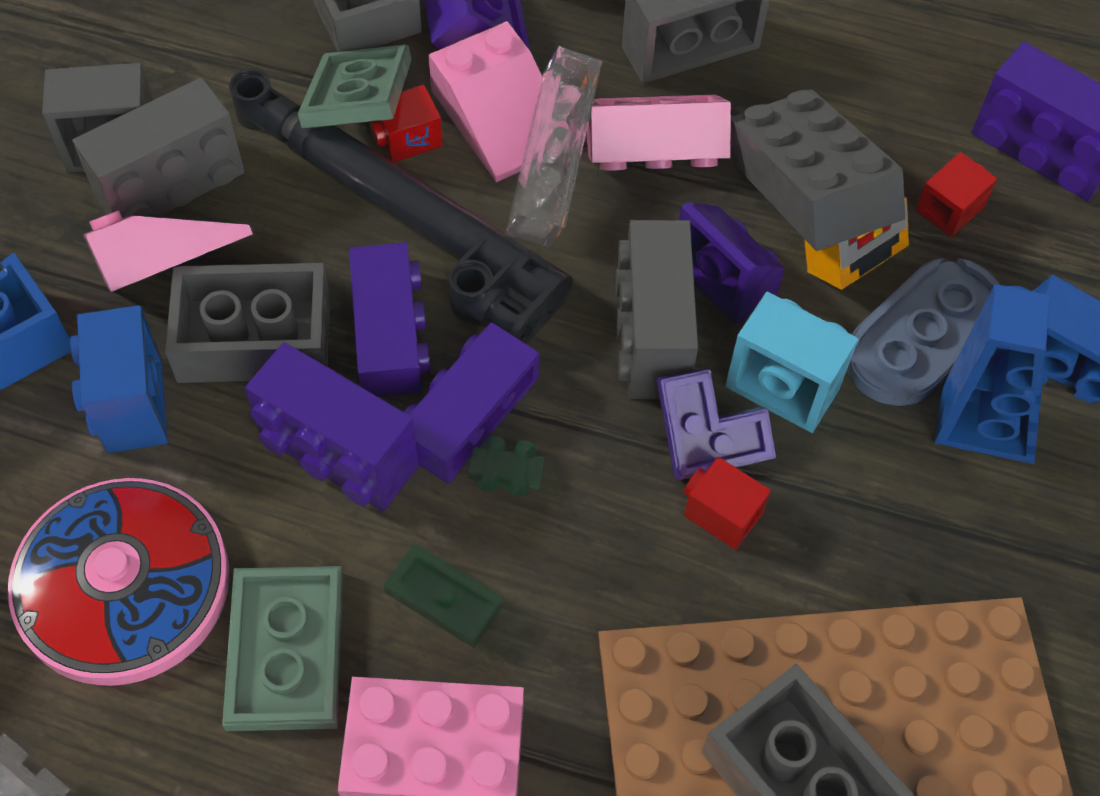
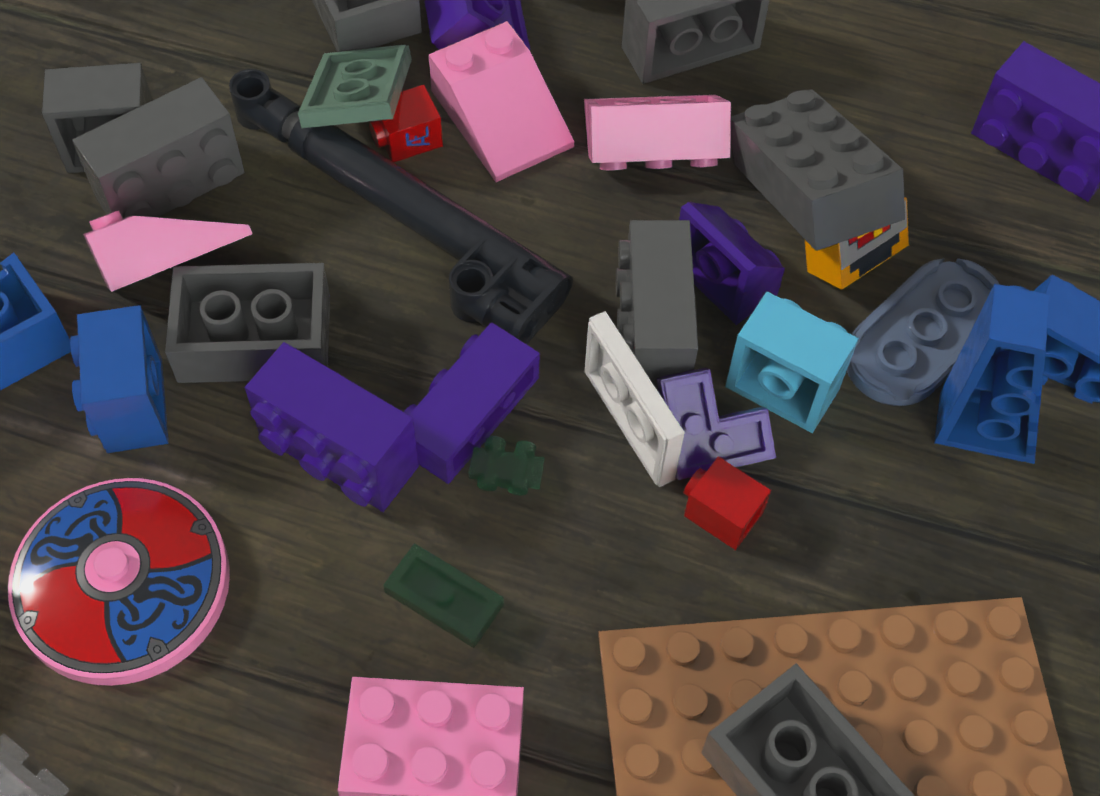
sand green tile [222,566,343,732] -> none
dark purple brick [349,242,430,397] -> none
clear brick [506,46,602,247] -> none
red brick [915,152,998,238] -> none
none -> white tile [585,311,685,487]

